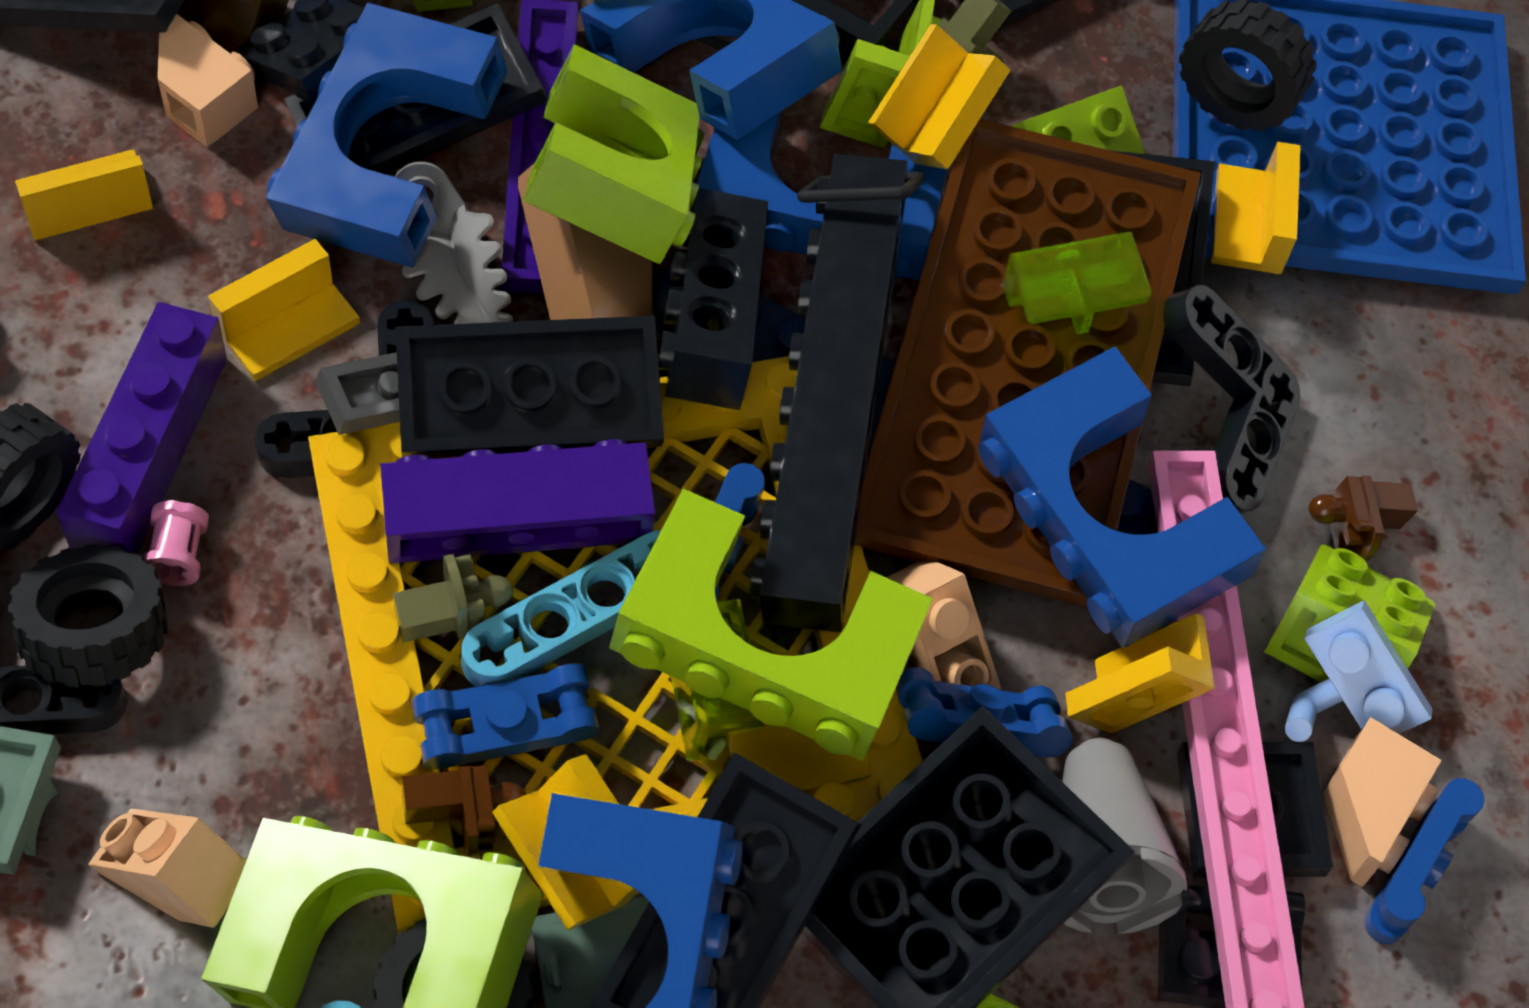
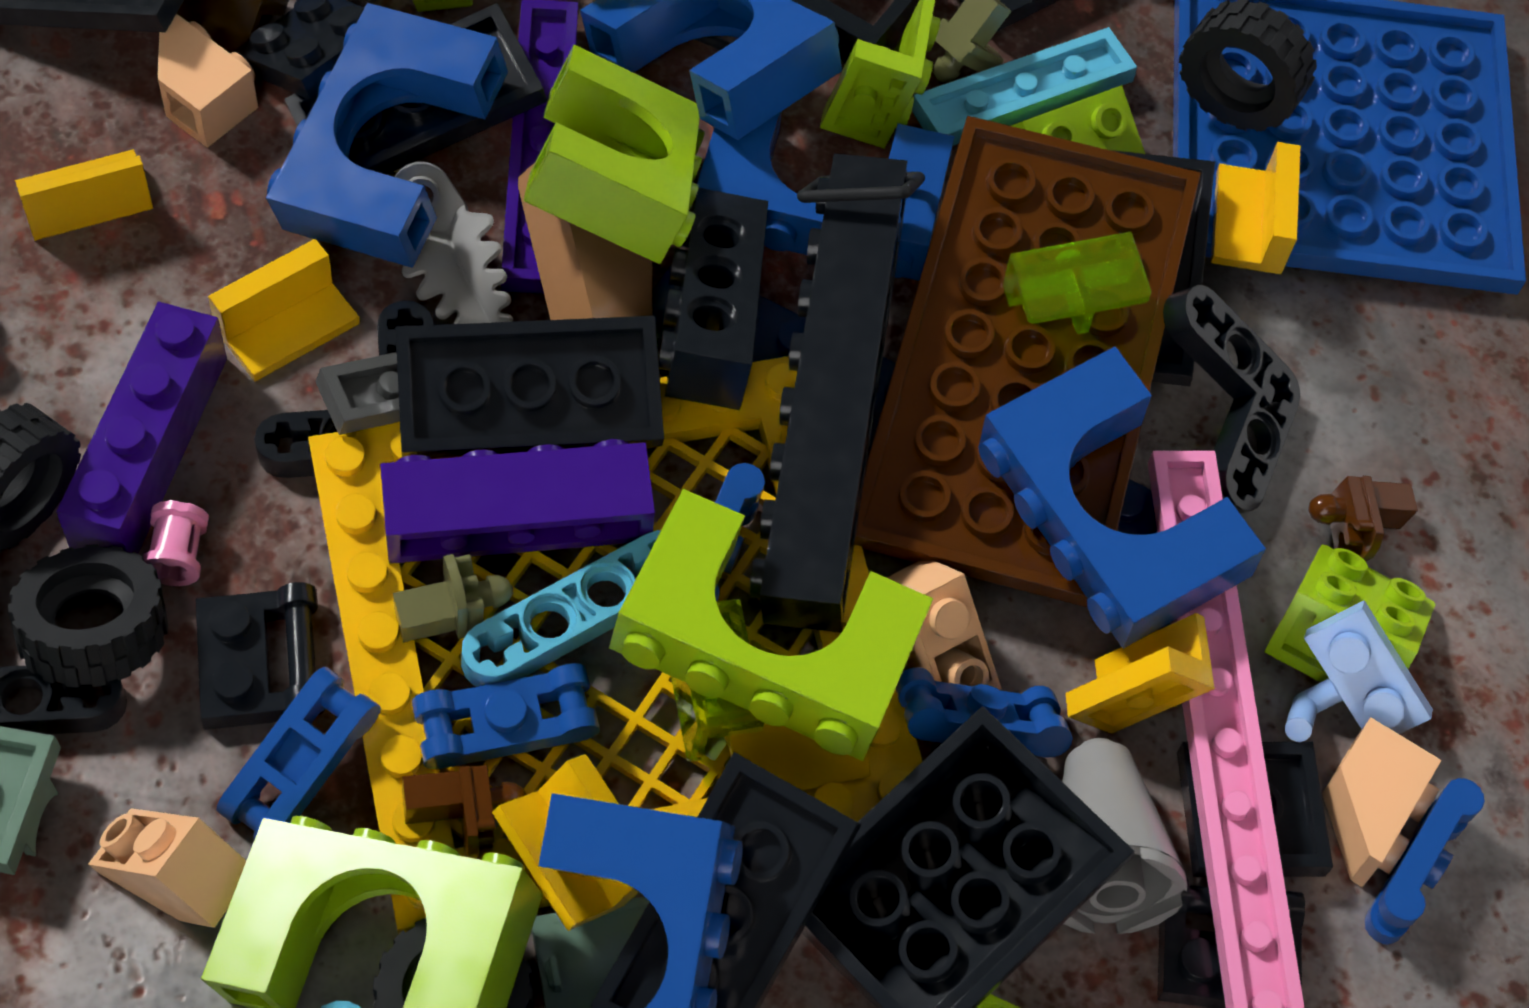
yellow panel [868,24,1011,170] -> none
none -> black plate [196,582,325,730]
none -> blue plate [216,667,381,840]
none -> medium azure plate [912,27,1137,146]

